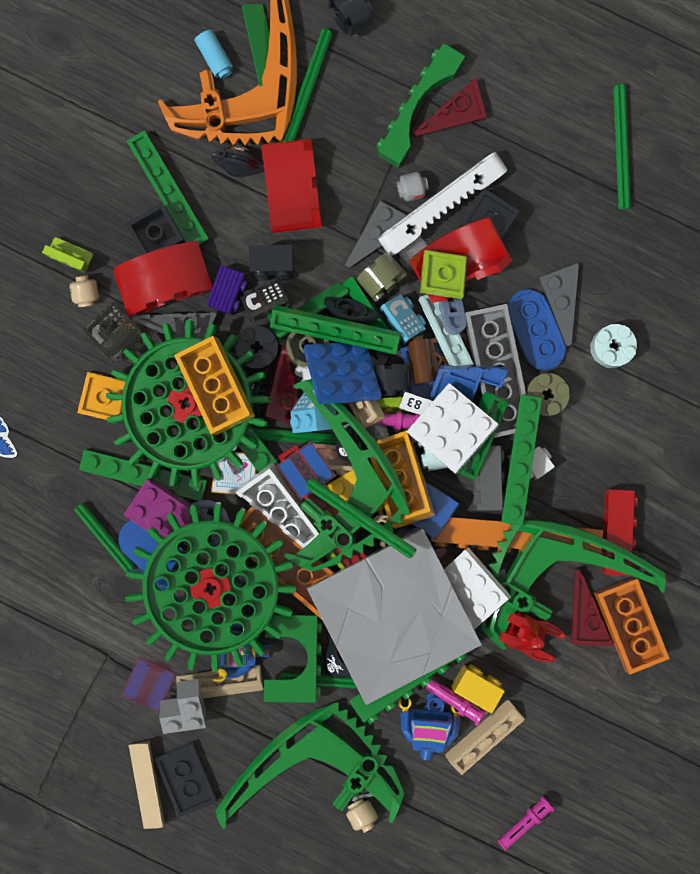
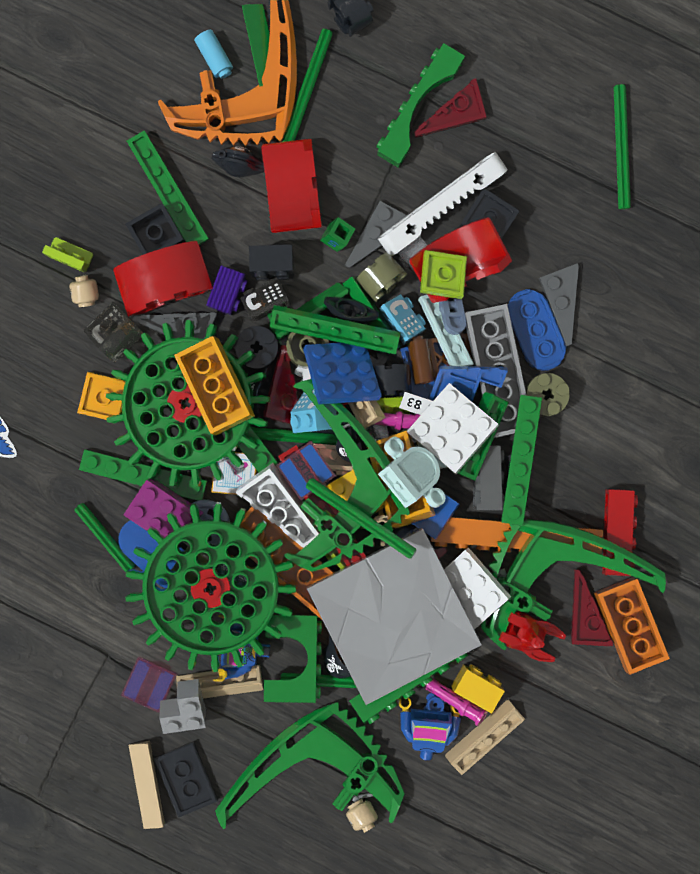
light grey head [397,172,429,202] -> none
dark pink pin [497,795,555,851] -> none
white brick [530,446,555,479] -> none
light aqua brick [590,324,637,368] -> none
none -> green brick [320,217,355,252]
none -> light aqua piece [378,437,446,508]

